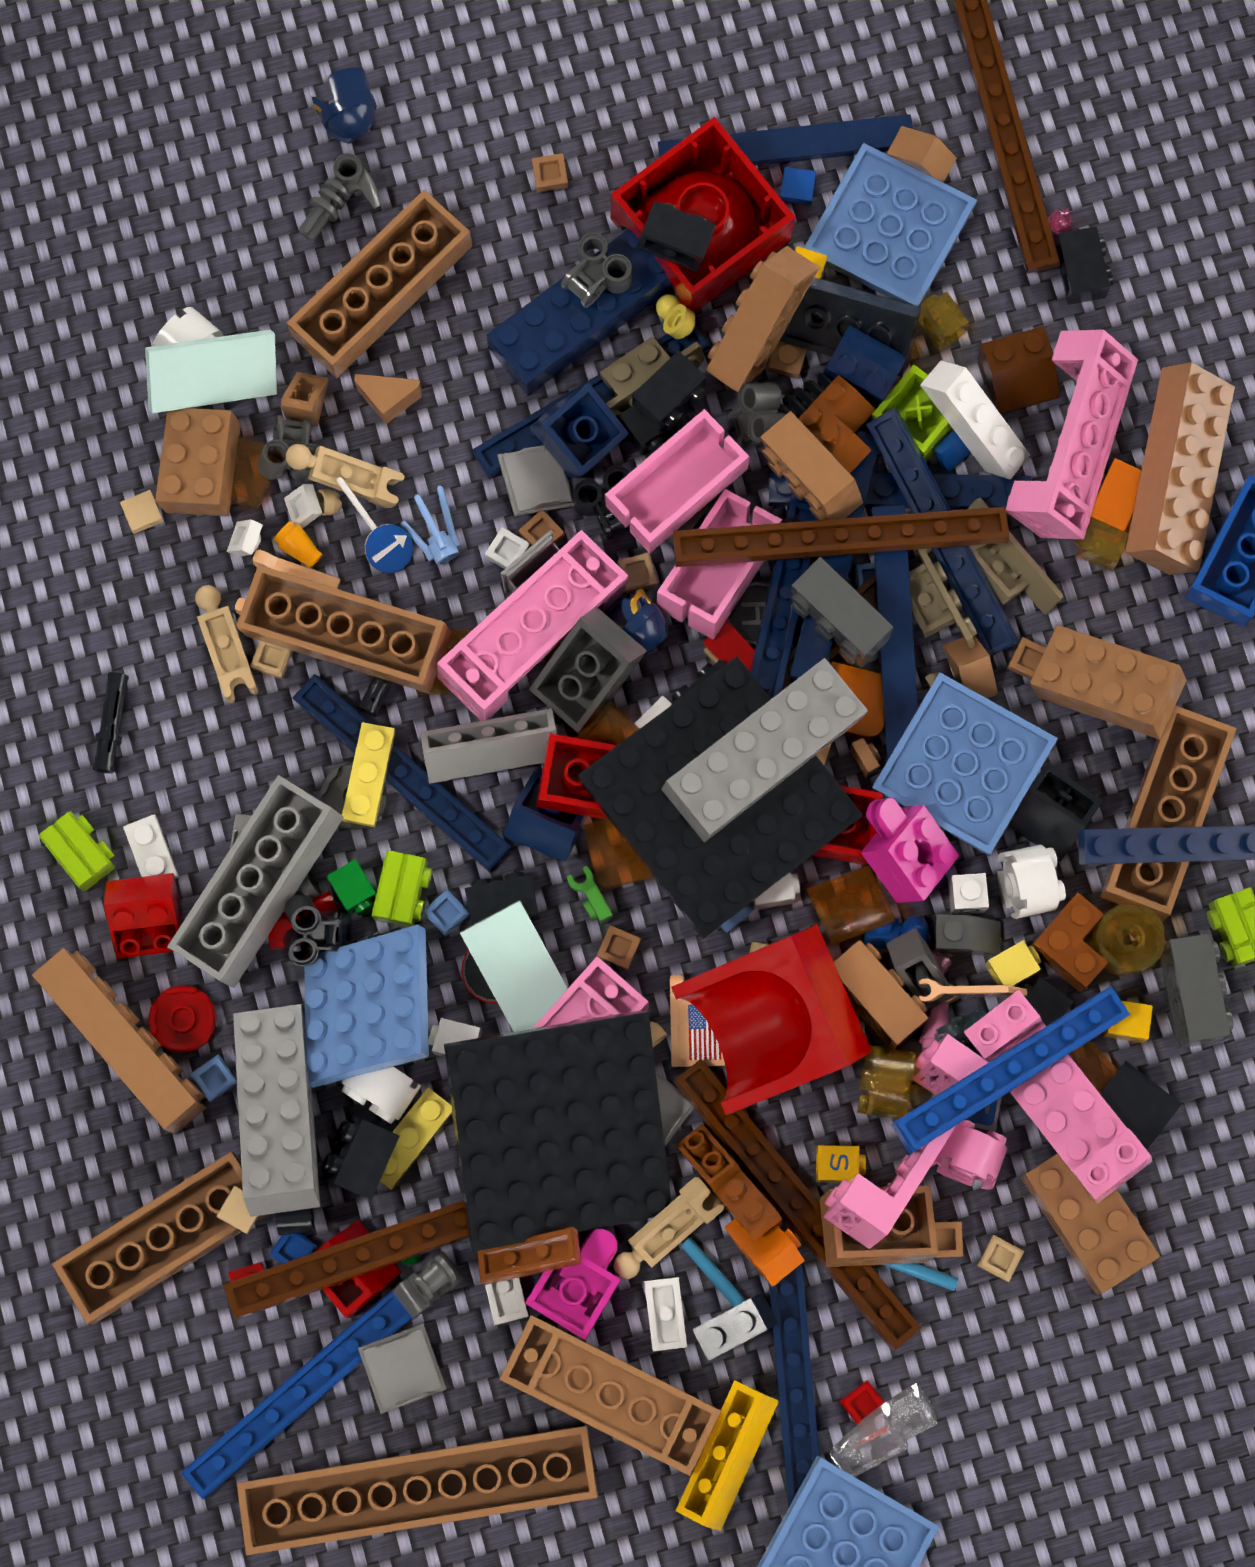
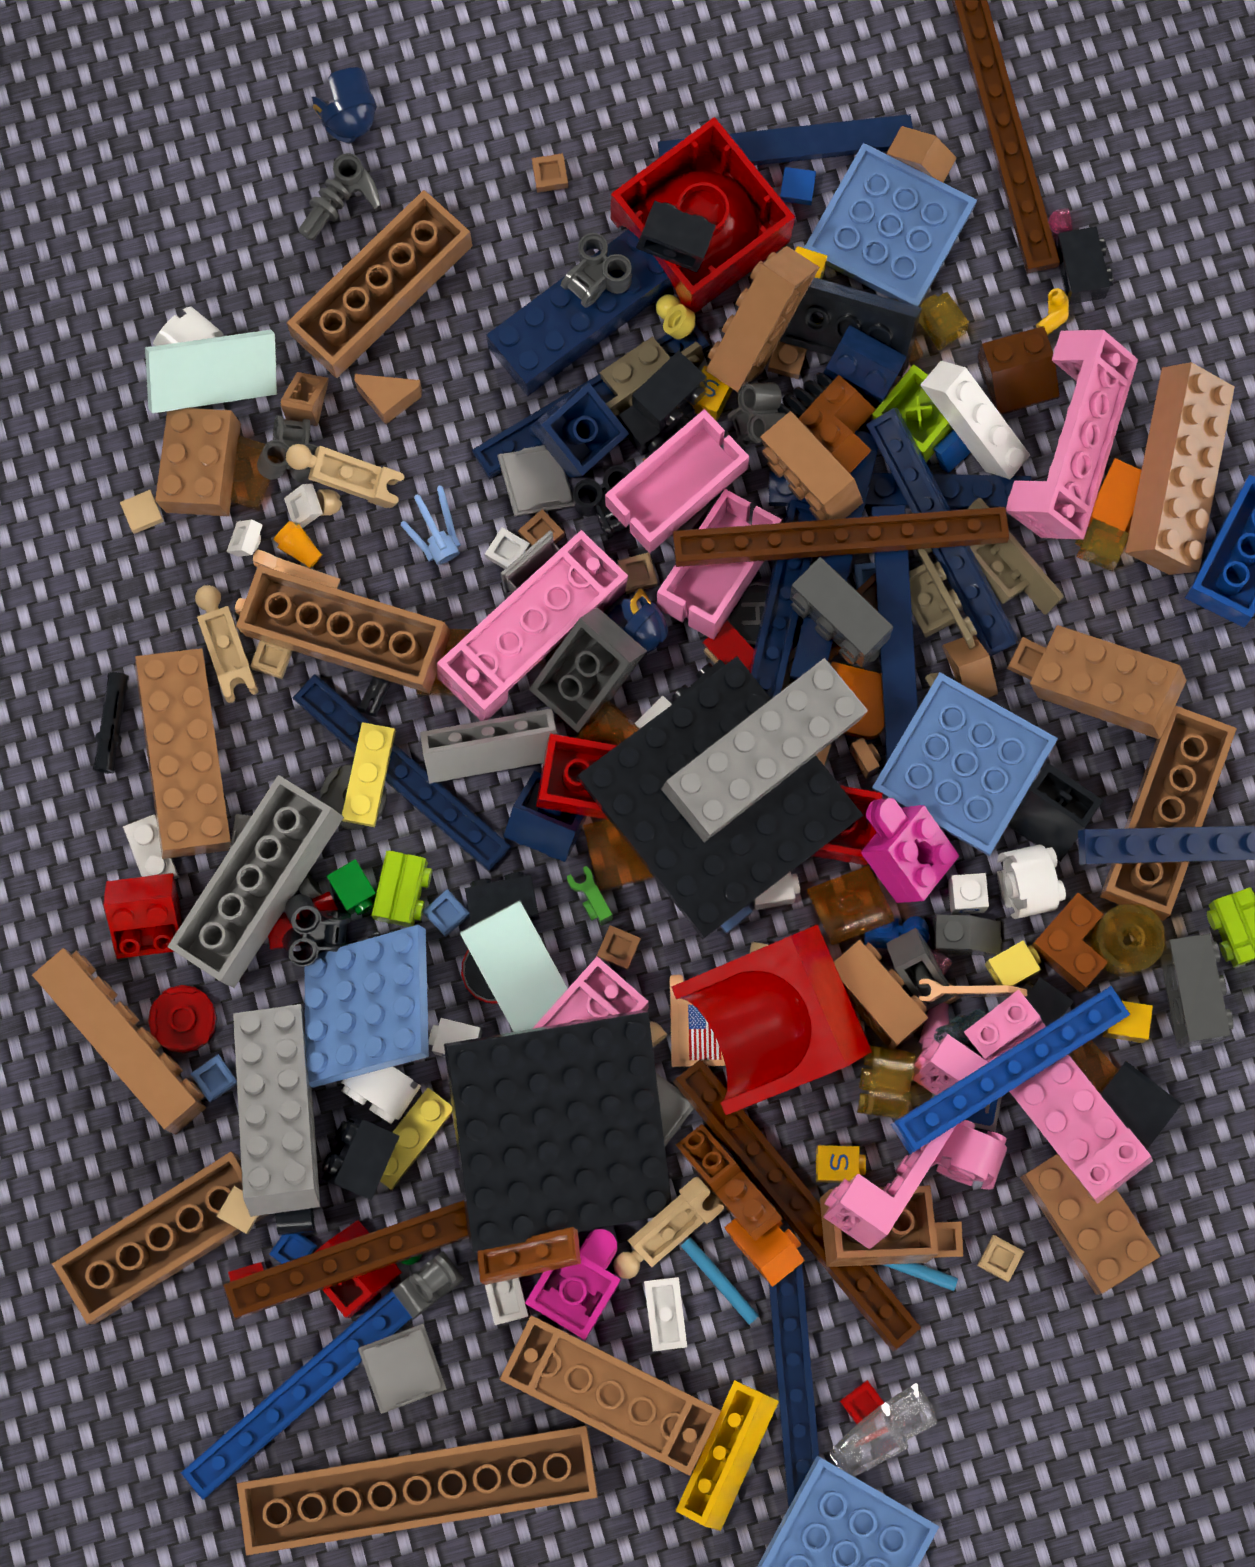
lime brick [38,811,115,892] -> none
blue piece [337,477,413,573] -> none
brick [692,1293,778,1361] -> none
none -> medium nougat brick [135,648,231,859]
none -> yellow brick [690,365,733,422]
none -> yellow arm [1036,288,1069,336]

